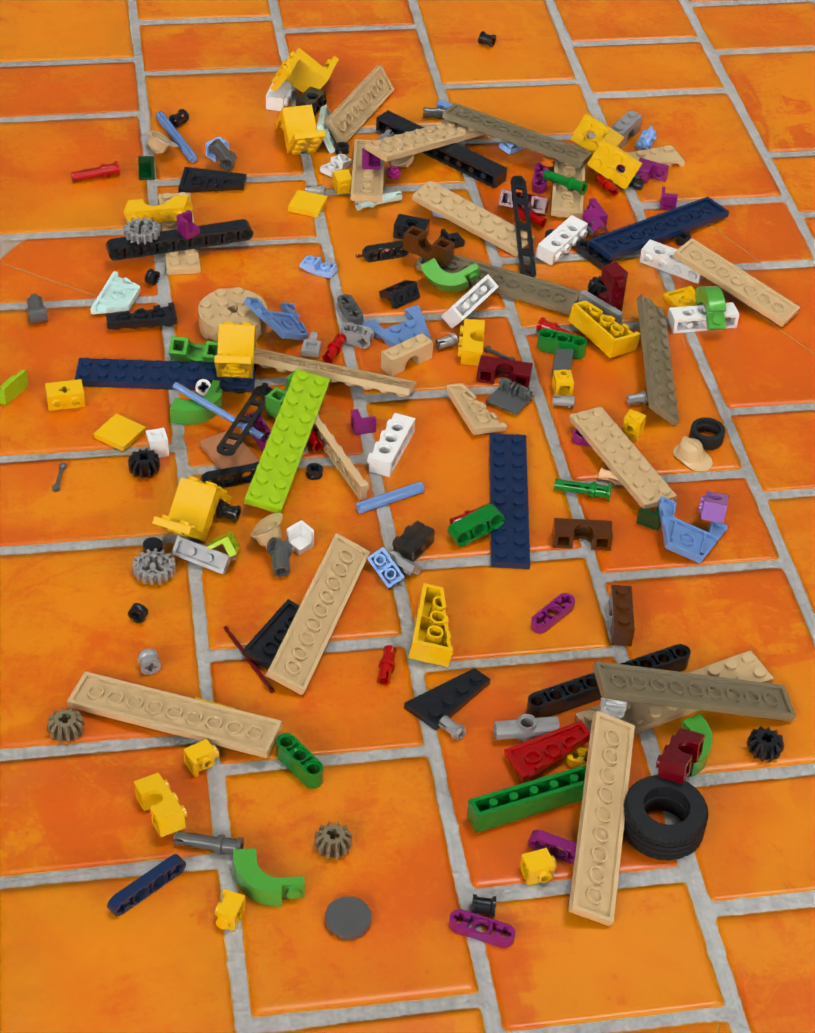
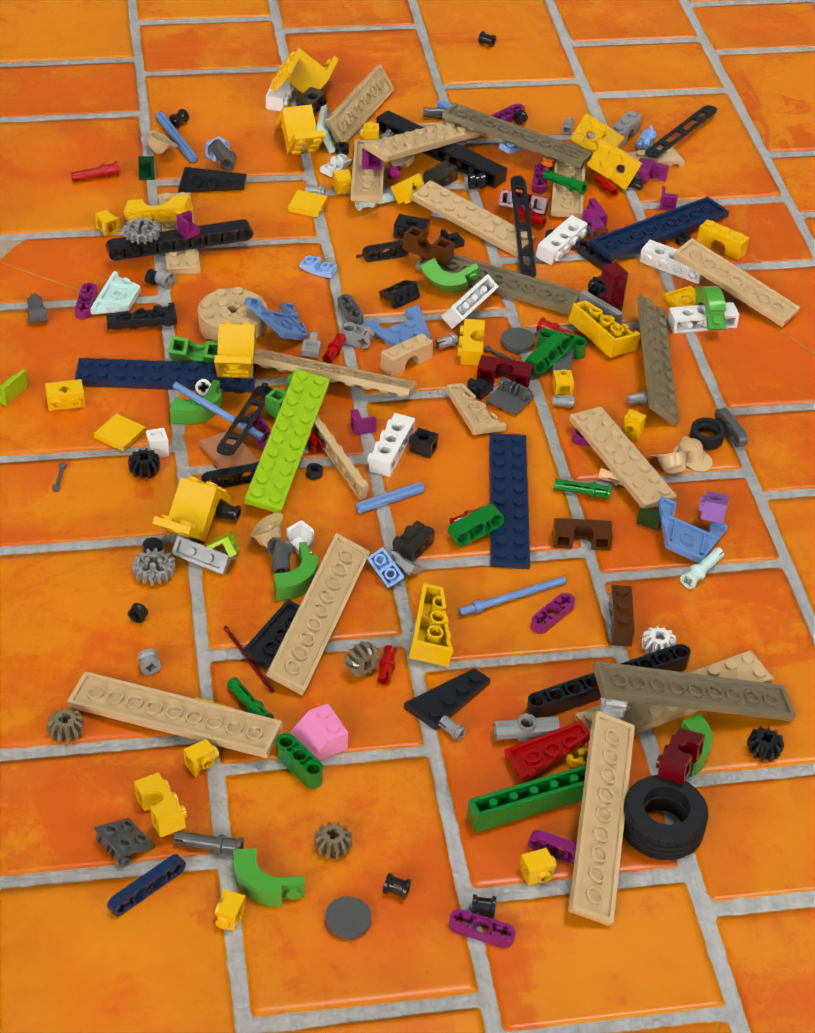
none -> magenta beam [75,283,97,320]
none -> dark grey hinge [94,818,156,866]
none -> yellow brick [95,210,120,236]
none -> light grey wheel [155,268,176,289]
none -> green pin [227,677,274,719]
none -> bright green arch [274,542,318,602]
none -> bright pink slope [290,703,348,761]
none -> dark tan gear [345,641,380,677]
none -> yellow brick [360,122,379,140]
none -> black bush [383,873,411,900]
none -> yellow brick [391,173,425,204]
none -> black brick [409,427,438,458]
none -> clear smoke brick [423,160,458,187]
none -> medium blue bar [458,576,566,616]
none -> black bracket [467,377,494,400]
none -> black wheel [468,173,486,189]
none -> magenta beam [492,104,525,122]
none -> dark grey tile [501,328,535,354]
none -> black bush [513,109,528,125]
none -> green beam [525,331,573,375]
none -> light grey pin [561,117,574,134]
none -> white gear [641,625,676,655]
none -> black piece [645,105,717,158]
none -> tan piece [647,451,690,474]
none -> light aqua pin [680,547,724,589]
none -> yellow arch [697,219,749,260]
none -> dark grey beam [715,407,748,447]

